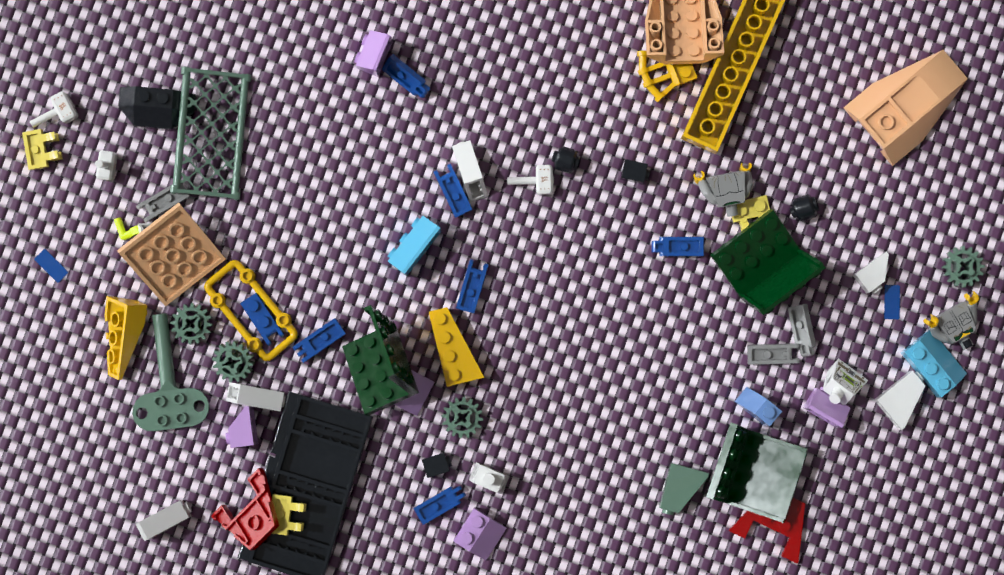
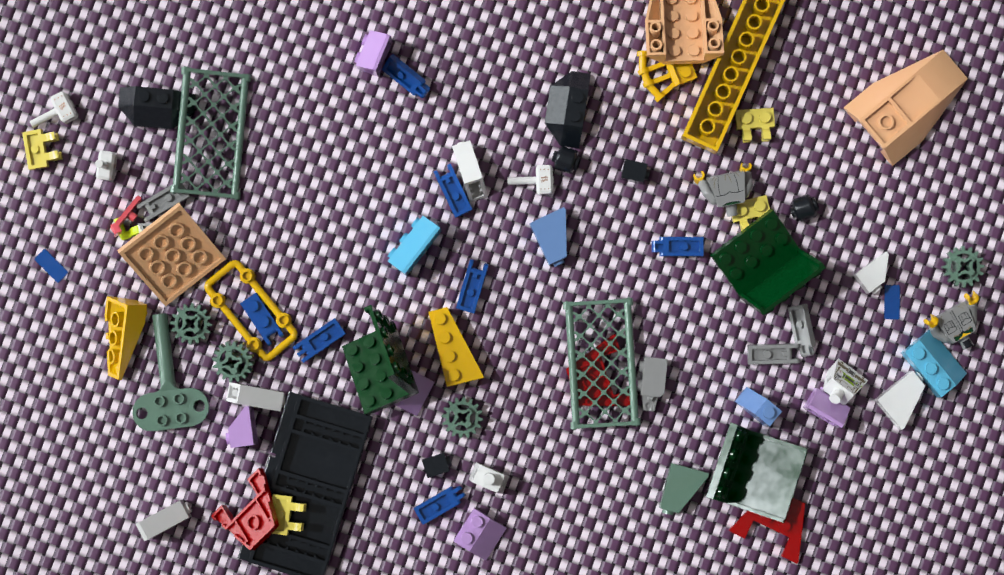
none -> coral piece [110,195,142,237]
none -> medium blue slope [529,207,567,267]
none -> black wedge [545,71,591,149]
none -> sand green door [563,297,641,430]
none -> red wing [566,334,630,406]
none -> light grey hinge [637,357,668,411]
none -> light yellow plate [735,108,775,143]

